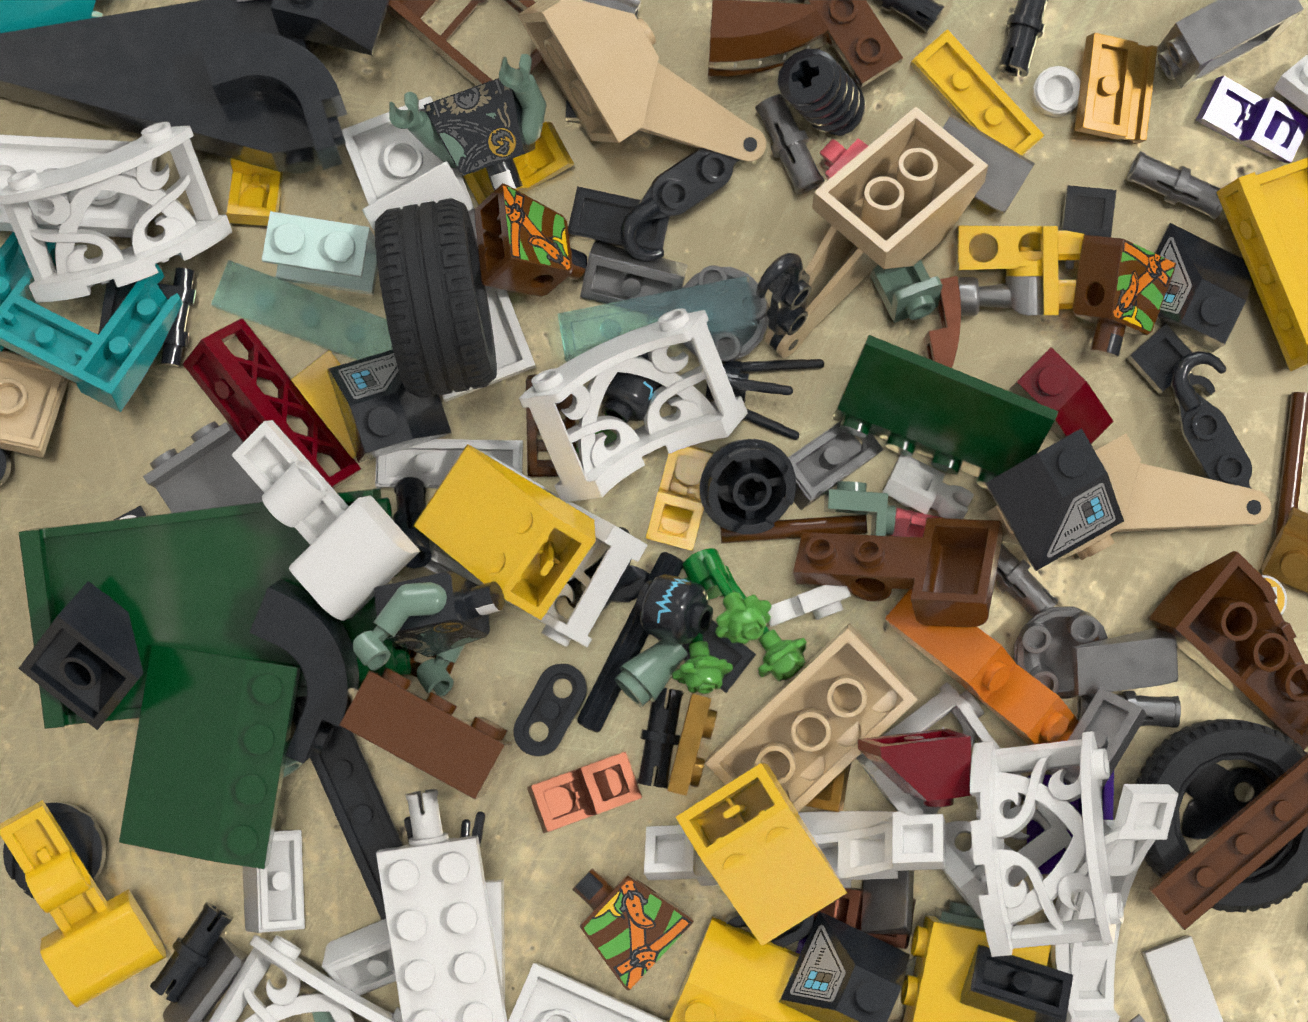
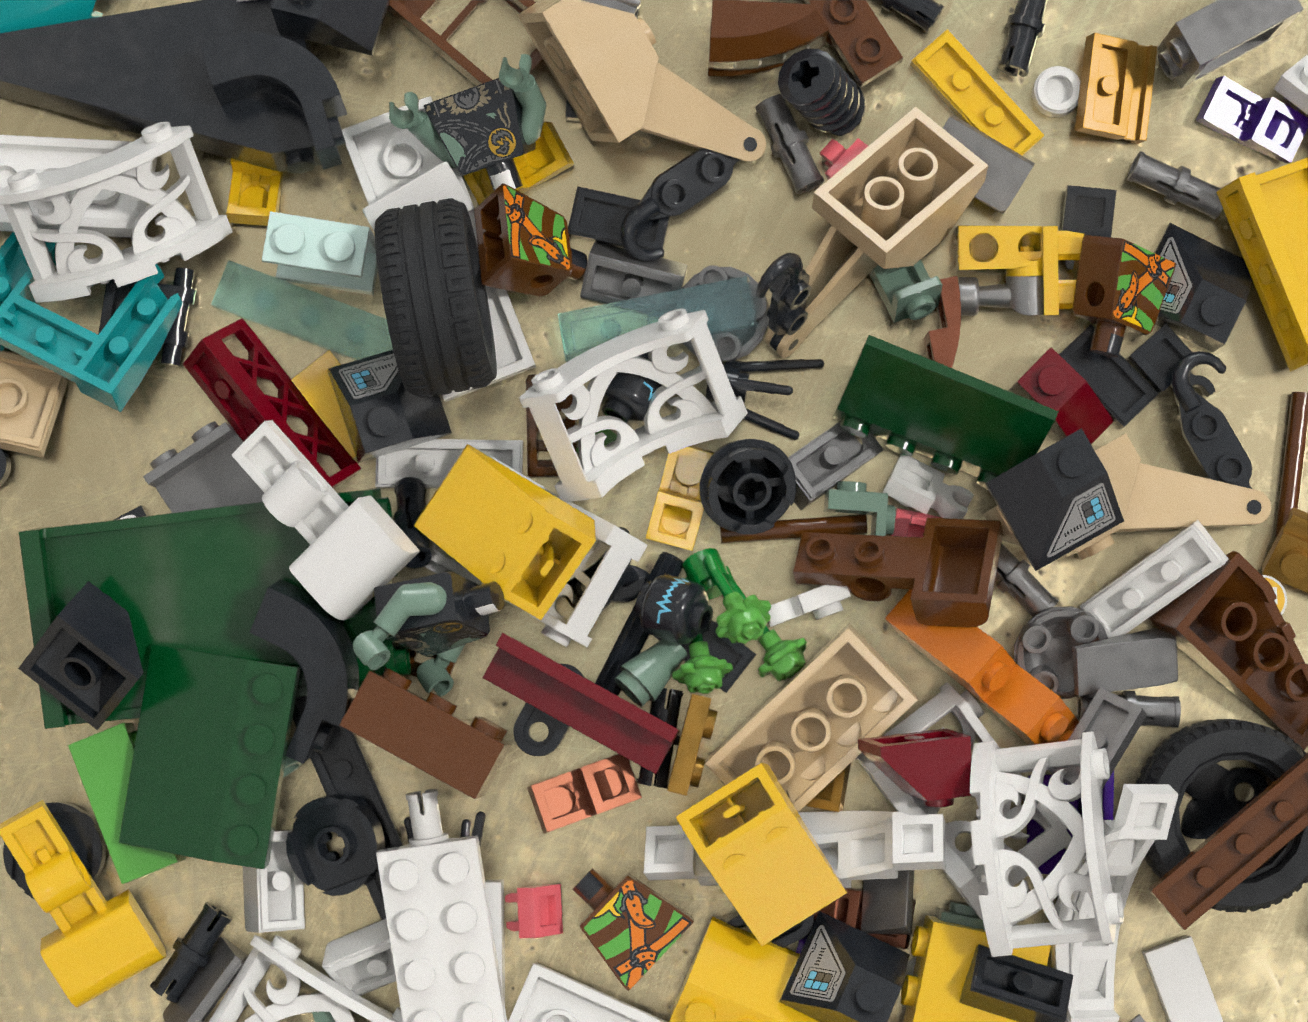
none -> bright green brick [68,723,186,884]
none -> black plate [286,794,385,896]
none -> dark red fence [482,632,680,774]
none -> coral tile [505,884,563,938]
none -> black tile [1059,324,1159,429]
none -> white tile [1079,520,1229,639]

